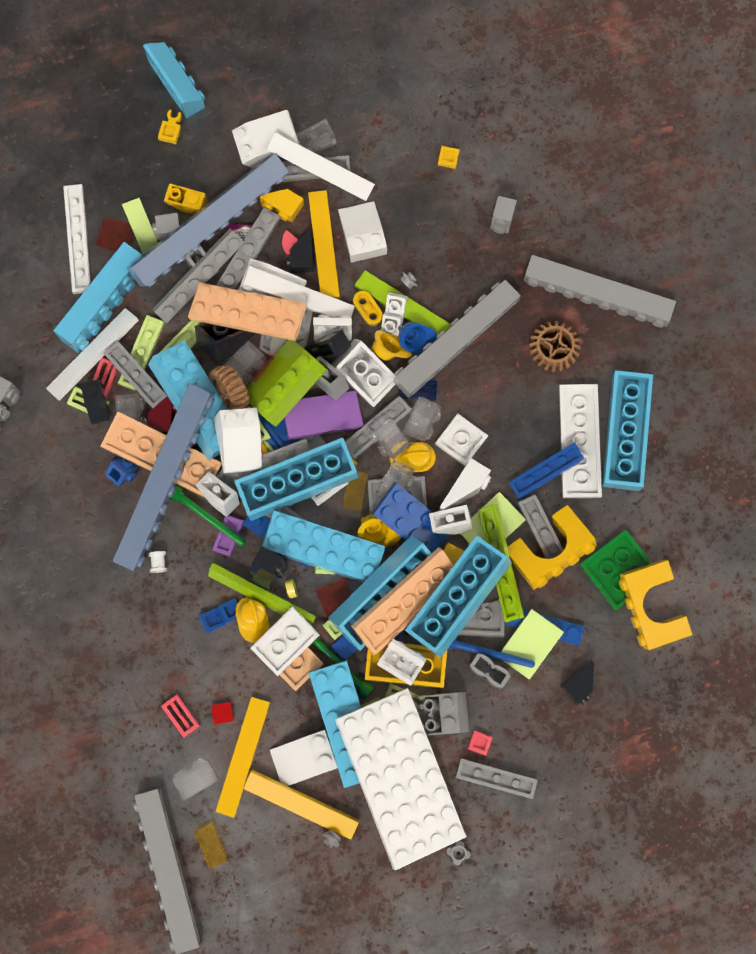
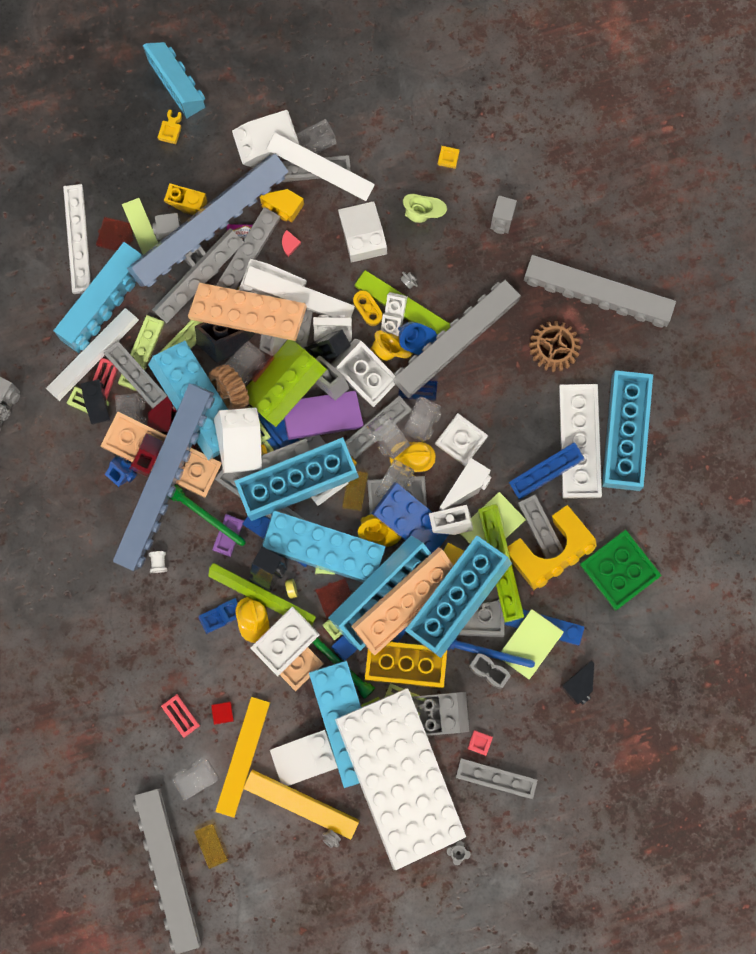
white slope [196,472,240,517] -> none
black slope [286,231,314,273] -> none
yellow tile [308,190,340,299] -> none
white bracket [377,639,426,686] -> none
yellow arch [619,560,692,650] -> none
none -> dark red slope [129,433,164,477]
none -> yellowish green piece [403,194,447,223]

